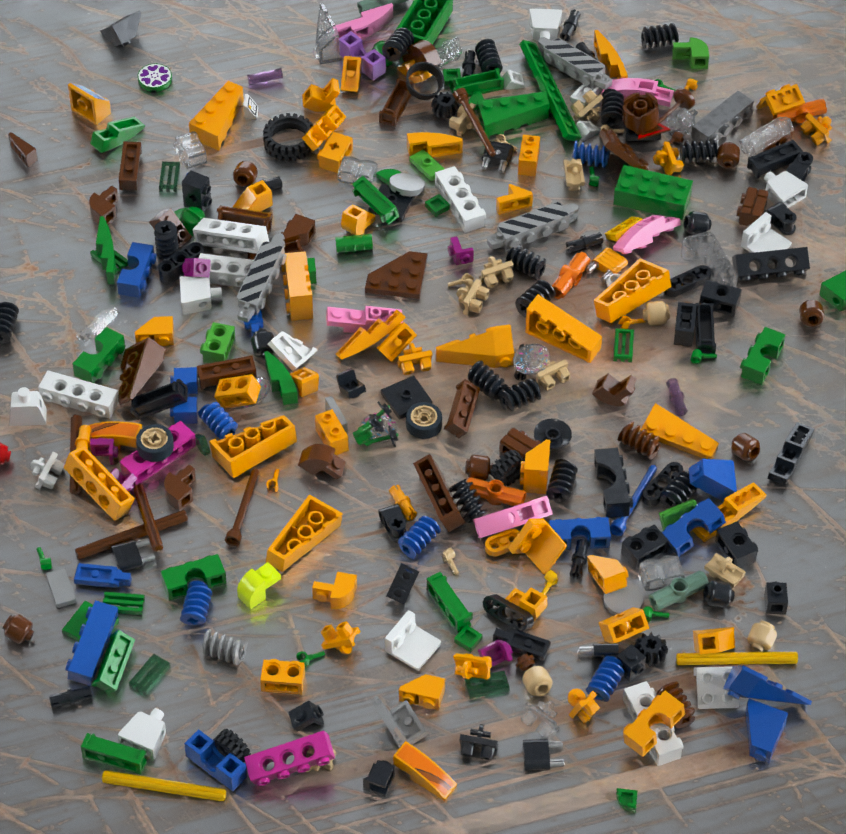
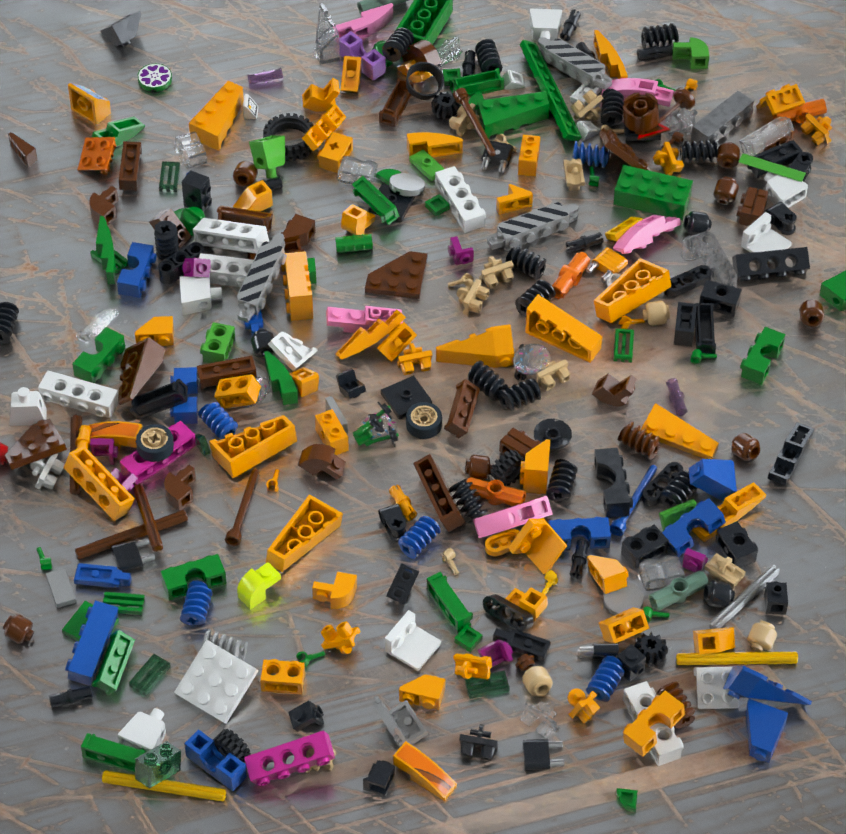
none -> reddish brown plate [5,419,67,470]
none -> orange hinge [77,137,116,175]
none -> clear green brick [135,741,181,789]
none -> white plate [174,640,259,724]
none -> bright green torso [249,135,285,178]
none -> black pin [637,45,673,60]
none -> magenta bracket [682,548,708,572]
none -> light grey axle [709,565,780,629]
none -> reddish brown head [713,177,739,205]
none -> bright green sticker [739,153,806,182]

